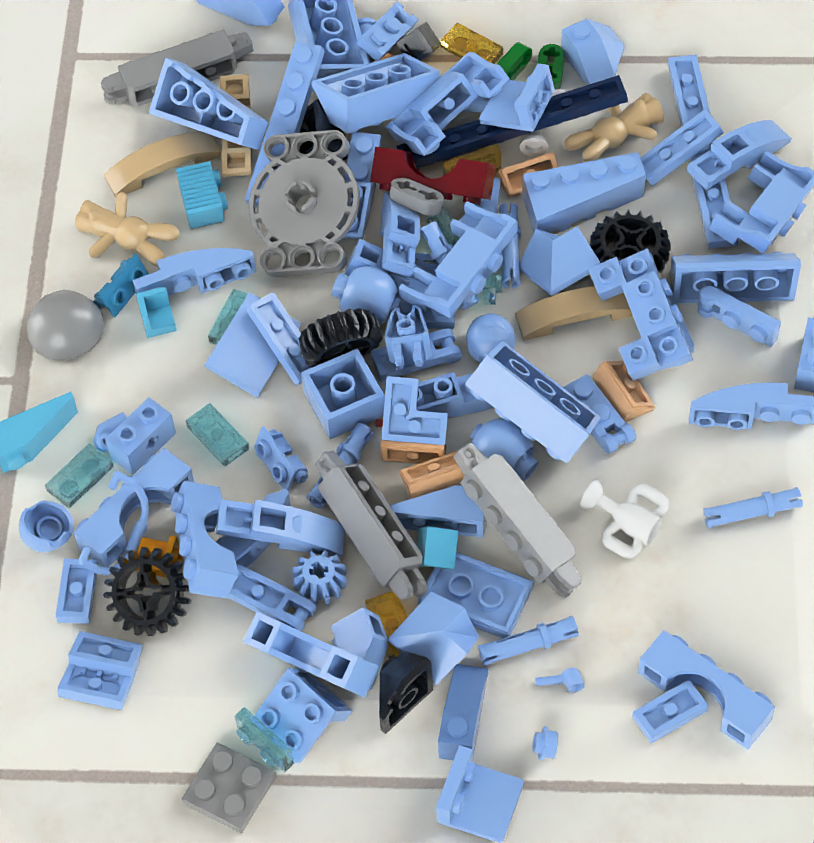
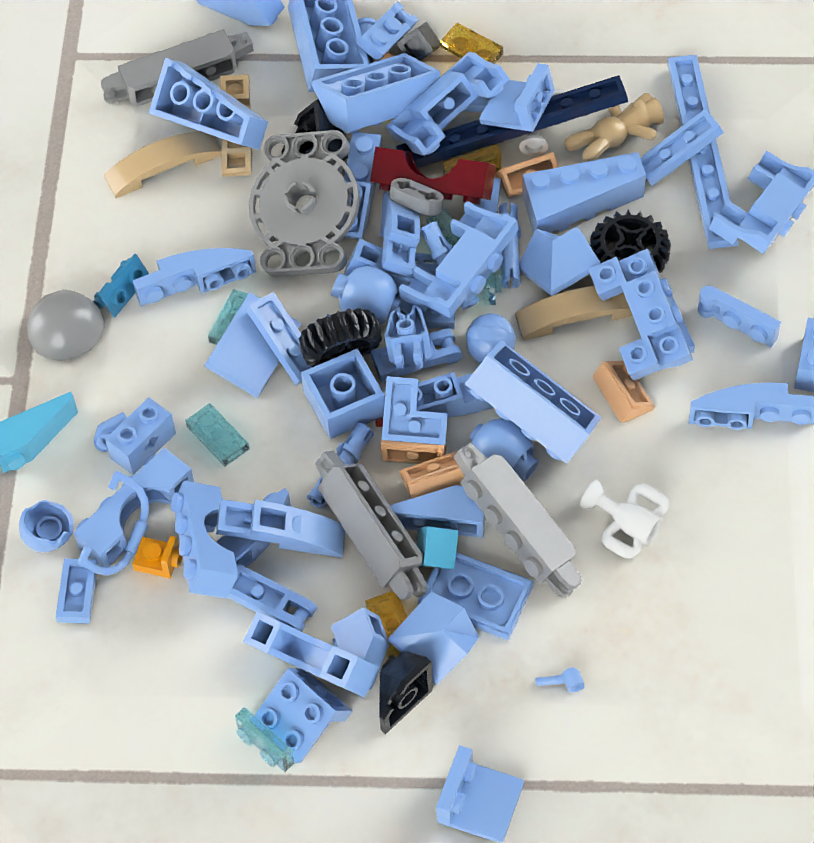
clear light blue plate [45,443,114,509] -> none
light blue slope [58,631,143,710] -> none
tan animal [75,192,180,266] -> none
black gear [103,547,191,636] -> none
medium azure panel [136,287,177,338] -> none
medium azure brick [176,161,228,229] -> none
light grey plate [182,742,276,834] -> none
light blue plate [245,42,325,206] -> none
light blue hinge [254,426,308,492] -> none
light blue gear [292,549,347,605] -> none
medium blue slope [438,664,488,760] -> none
light blue pin [478,616,579,666] -> none
green beam [497,42,532,80] -> none
light blue plate [532,726,558,760] -> none
green beam [537,44,564,90] -> none
light blue slope [561,18,624,85] -> none
light blue plate [563,374,636,454] -> none
light blue plate [632,679,709,744] -> none
light blue arch [638,630,775,750] -> none
light blue slope [670,252,801,304] -> none
light blue slope [687,120,792,190] -> none
light blue pin [703,487,803,529] -> none

